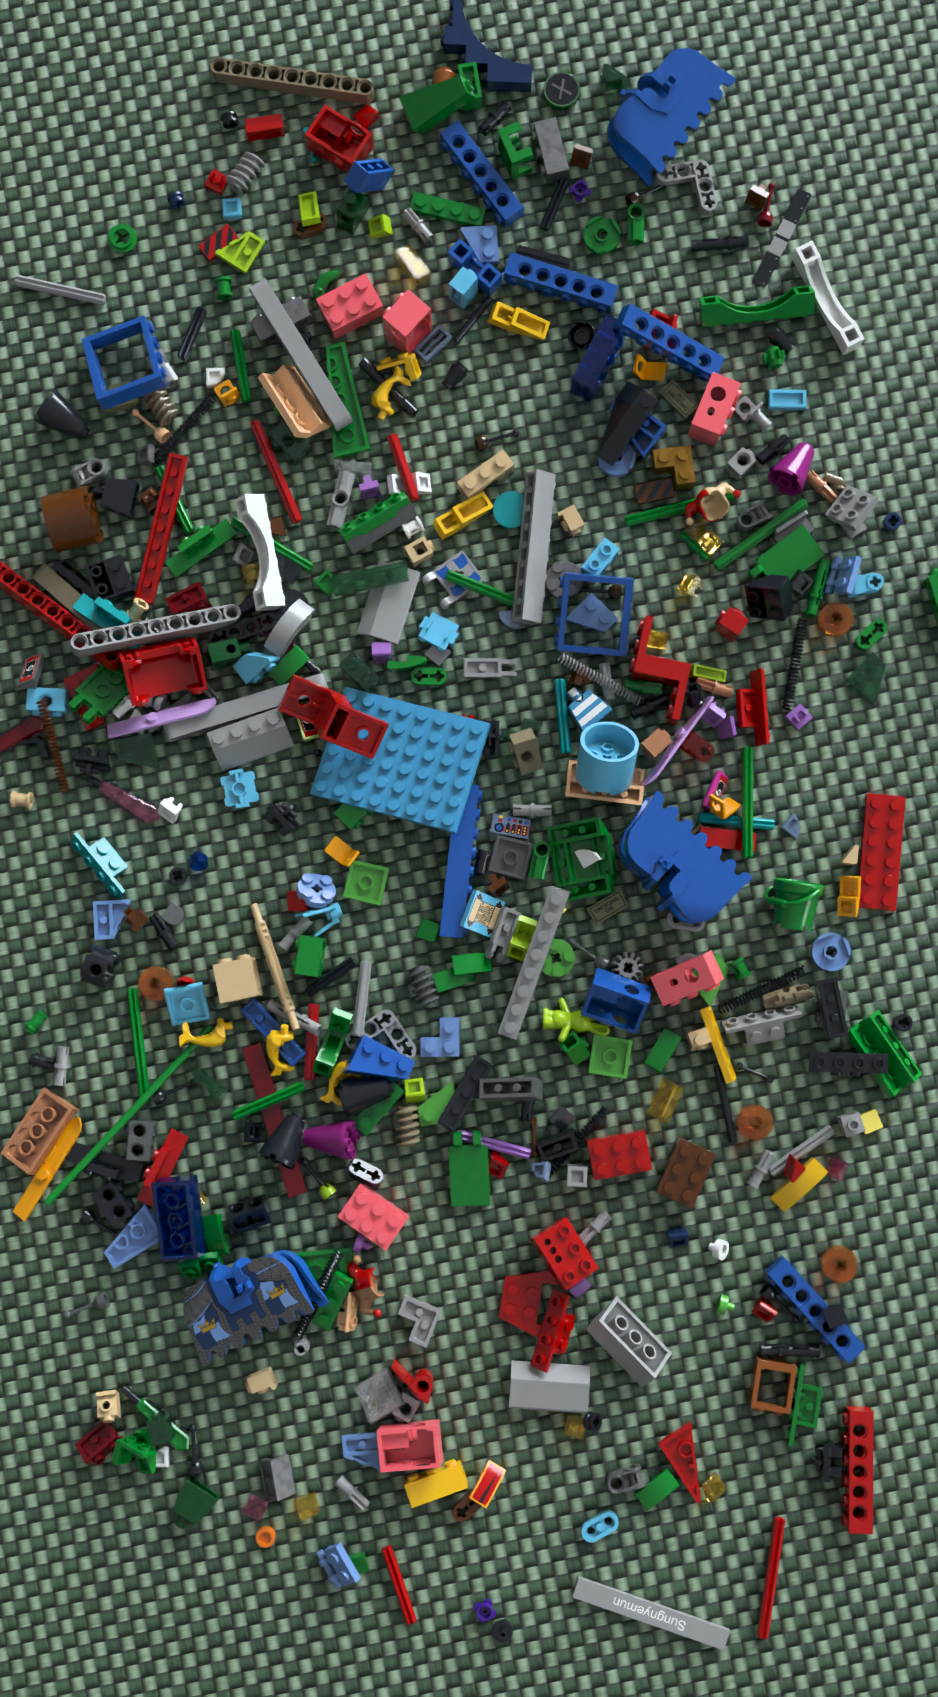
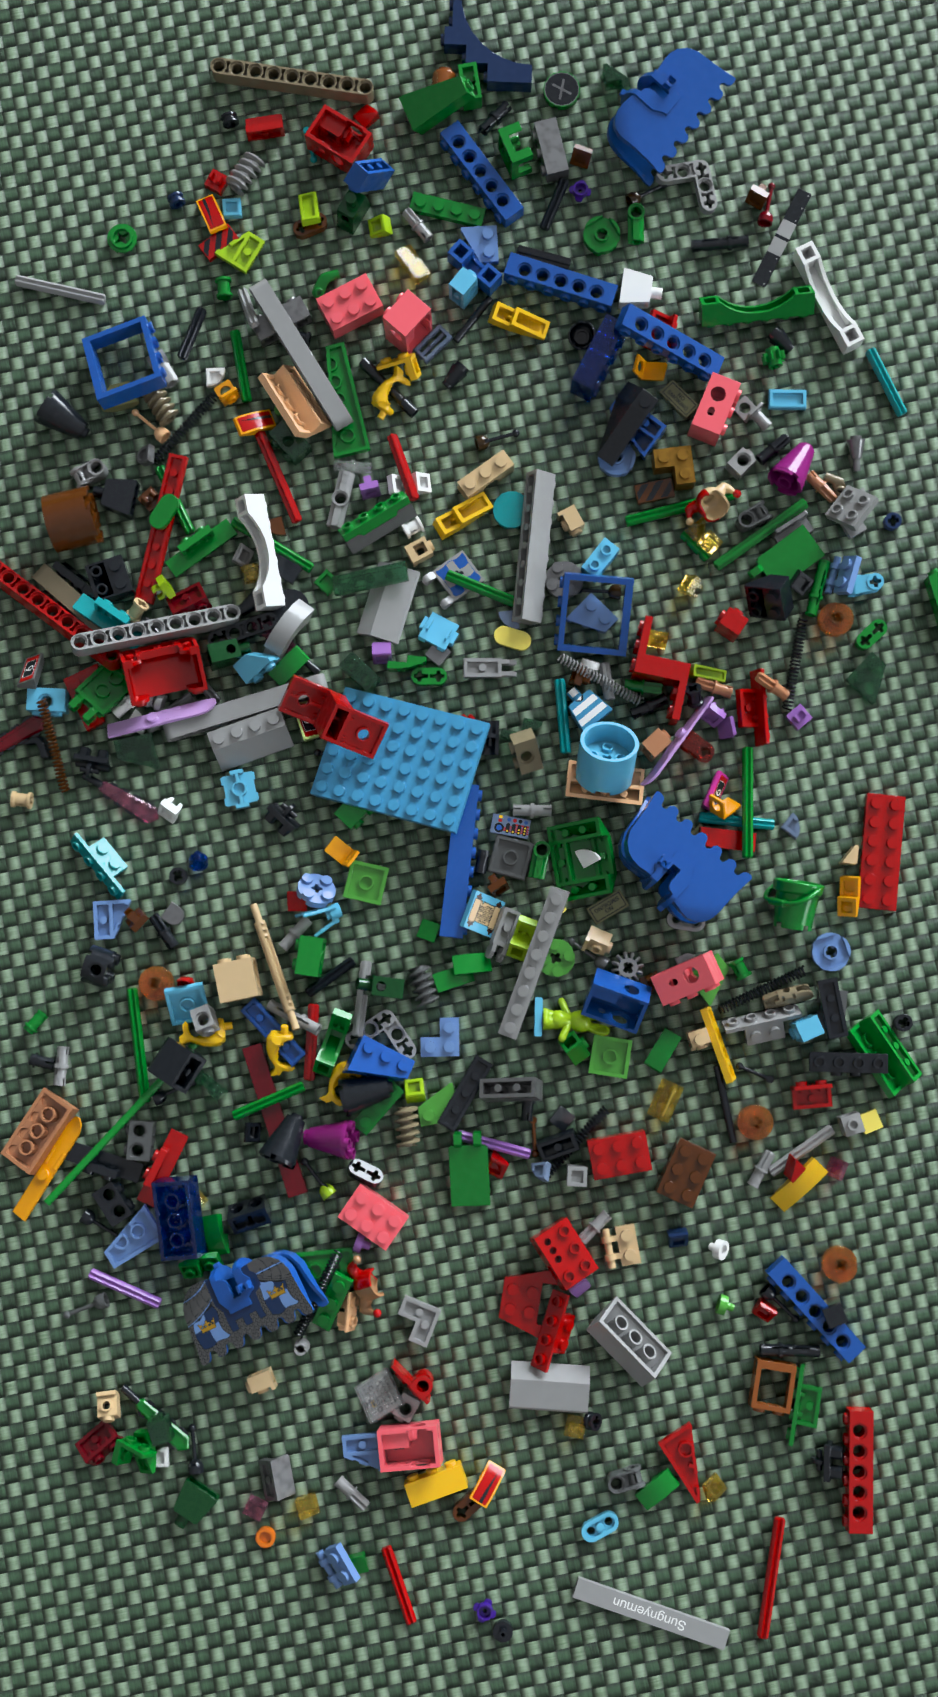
none -> medium lavender axle [88,1268,162,1309]
none -> black slope [147,1037,207,1094]
none -> green tile [149,494,180,530]
none -> lime tile [151,574,176,600]
none -> light grey brick [190,1004,220,1037]
none -> slope [196,194,228,235]
none -> slope [233,409,276,436]
none -> light grey axle [237,287,259,329]
none -> dark green torso [355,975,405,999]
none -> light yellow tile [494,626,531,651]
none -> medium azure tile [534,997,543,1037]
none -> white tile [581,658,600,676]
none -> tan brick [581,925,613,956]
none -> tan plate [601,1223,641,1269]
none -> white torso [618,268,663,310]
none -> nougat axle [755,672,790,701]
none -> medium azure brick [788,1014,825,1042]
none -> red bracket [790,1079,833,1110]
none -> flat silver cone [846,435,866,472]
none -> teal axle [865,347,907,417]

